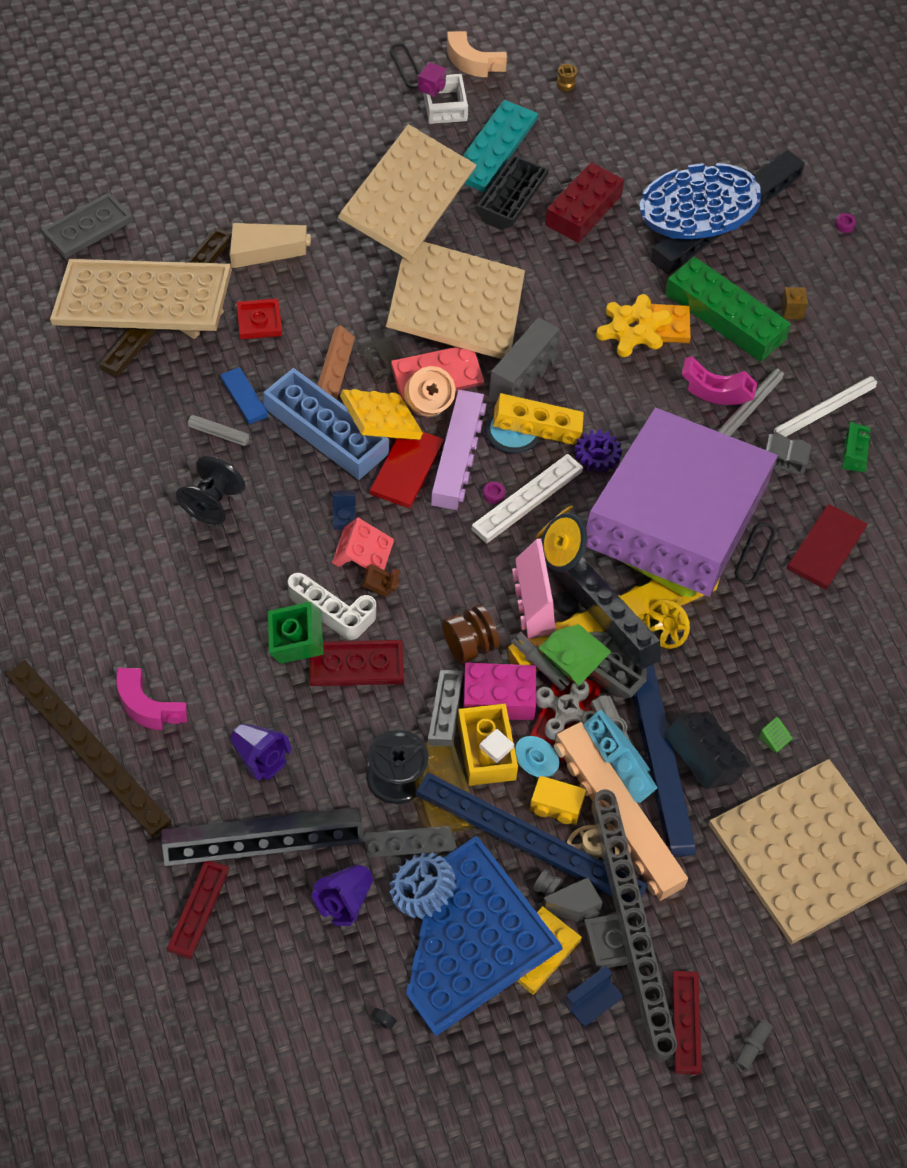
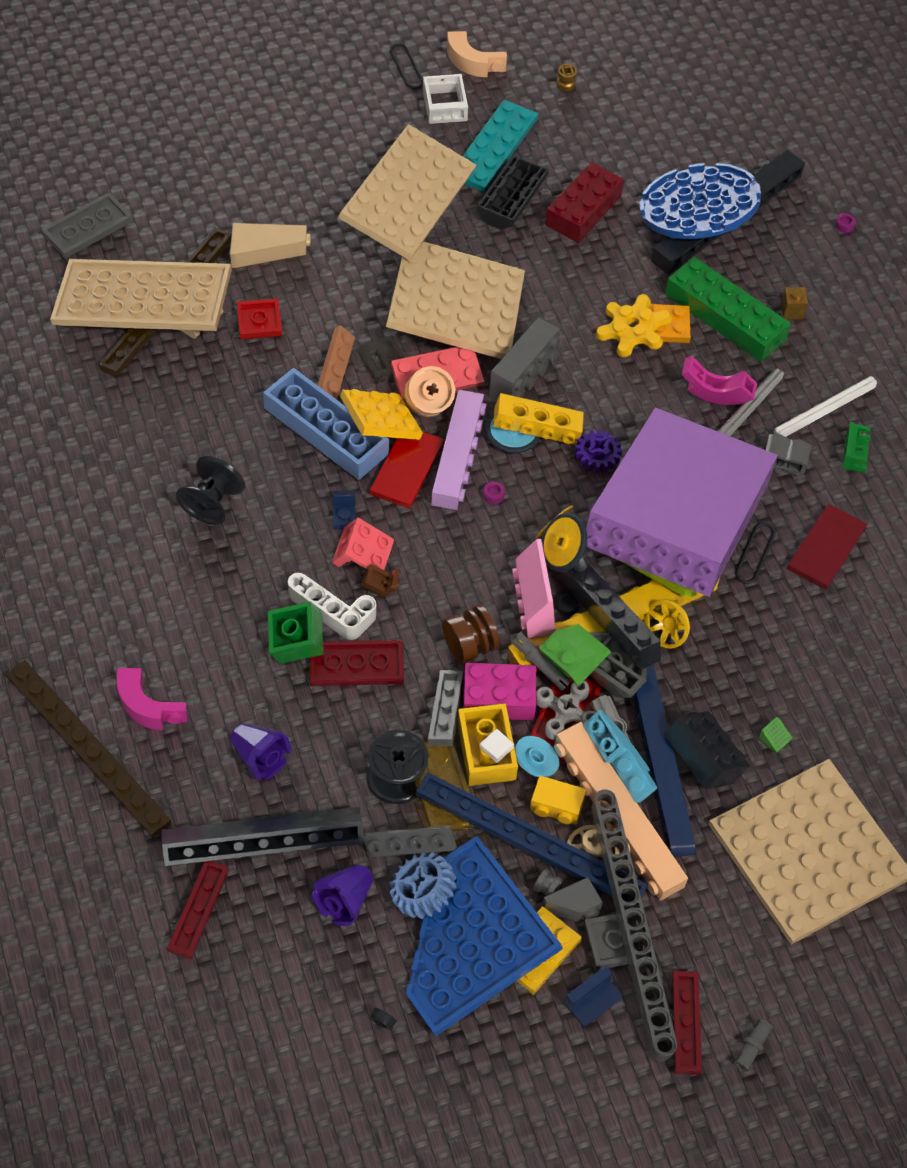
light grey axle [188,415,249,446] -> none
blue tile [220,367,268,425] -> none
magenta brick [418,62,447,97] -> none
white plate [471,454,583,544] -> none

